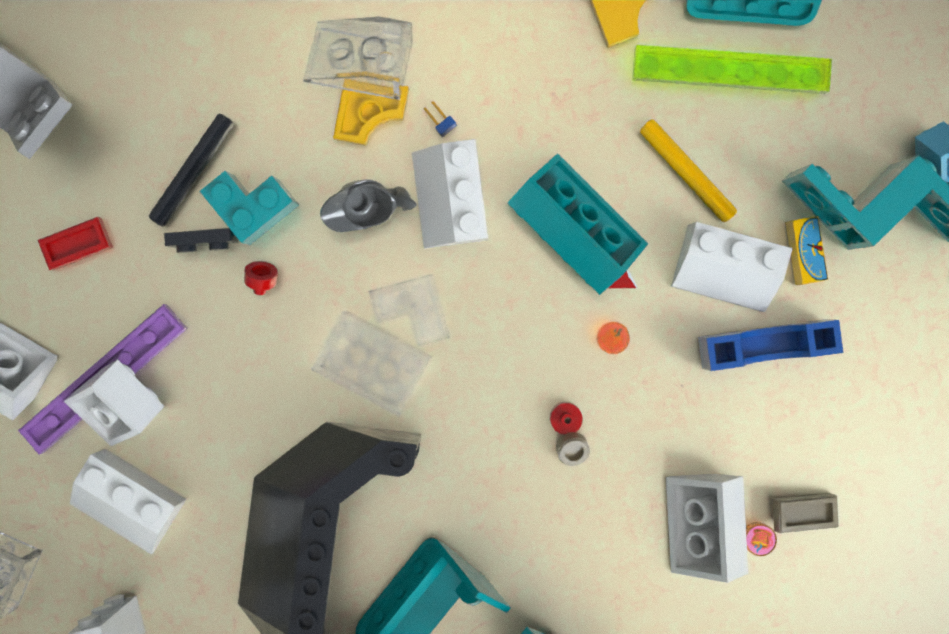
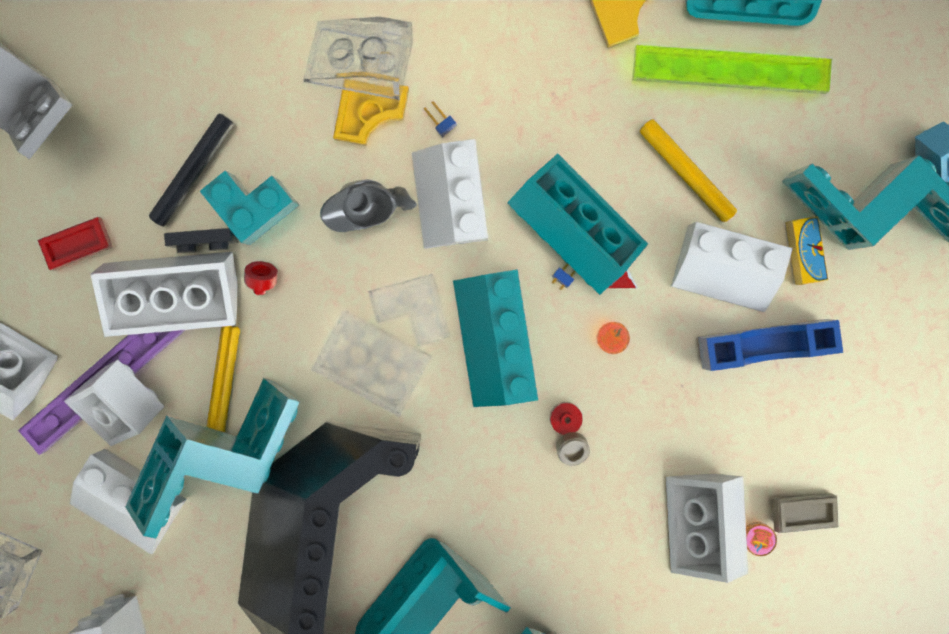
none -> white slope [90,252,238,337]
none -> teal bracket [125,378,300,539]
none -> yellow axle [206,326,240,432]
none -> teal slope [453,269,538,407]
none -> blue piece [551,263,576,290]

